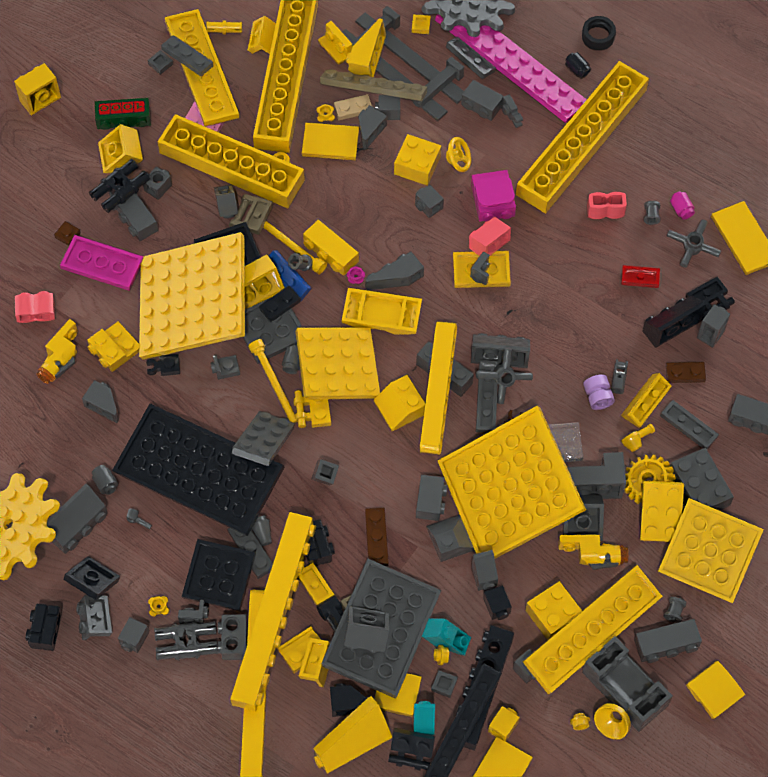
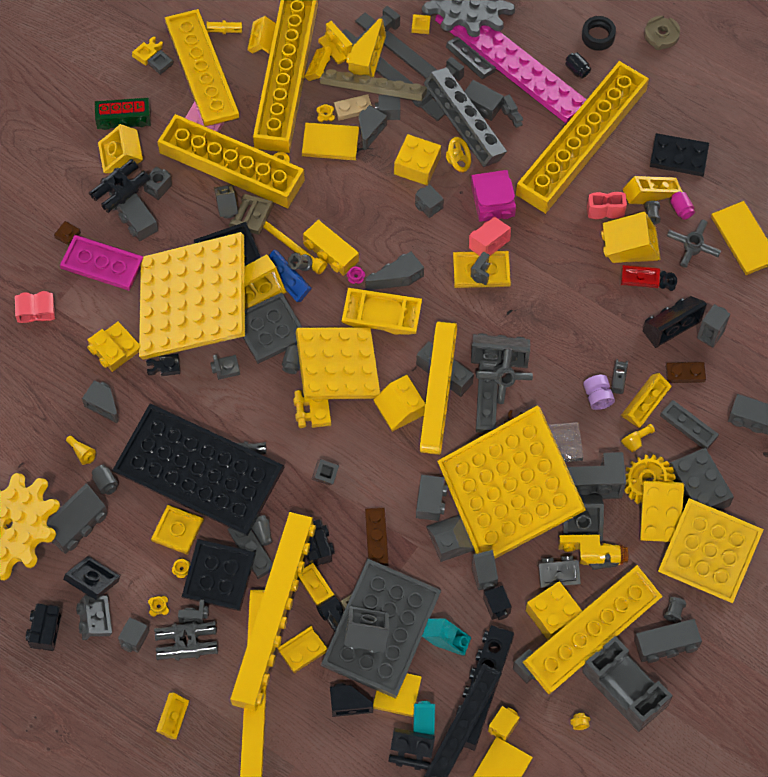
yellow brick [14,63,61,116] -> none
yellow plate [36,319,78,384] -> none
dark grey hand [126,508,152,530] -> none
dark grey plate [161,35,213,77] -> none
dark grey brick [218,614,247,660] -> none
dark grey plate [232,411,295,466] -> none
yellow piece [248,339,297,423] -> none
black plate [259,286,301,322] -> none
yellow panel [299,638,330,687] -> none
yellow slope [313,696,393,774] -> none
dark grey plate [431,670,458,698] -> none
yellow plate [434,645,449,665] -> none
yellow piece [594,703,631,740] -> none
black plate [686,276,735,320] -> none
yellow slope [686,661,745,719] -> none
none -> yellow cone [66,435,96,465]
none -> yellow plate [132,37,163,66]
none -> yellow tile [151,505,204,555]
none -> yellow plate [156,693,189,739]
none -> yellow plate [172,559,190,578]
none -> yellow plate [304,46,333,81]
none -> dark grey brick [424,67,507,167]
none -> dark grey bracket [537,555,581,588]
none -> yellow slope [601,212,661,263]
none -> yellow slope [623,176,682,204]
none -> dark tan plate [644,16,680,50]
none -> black plate [650,133,709,177]
none -> black plate [659,271,677,291]

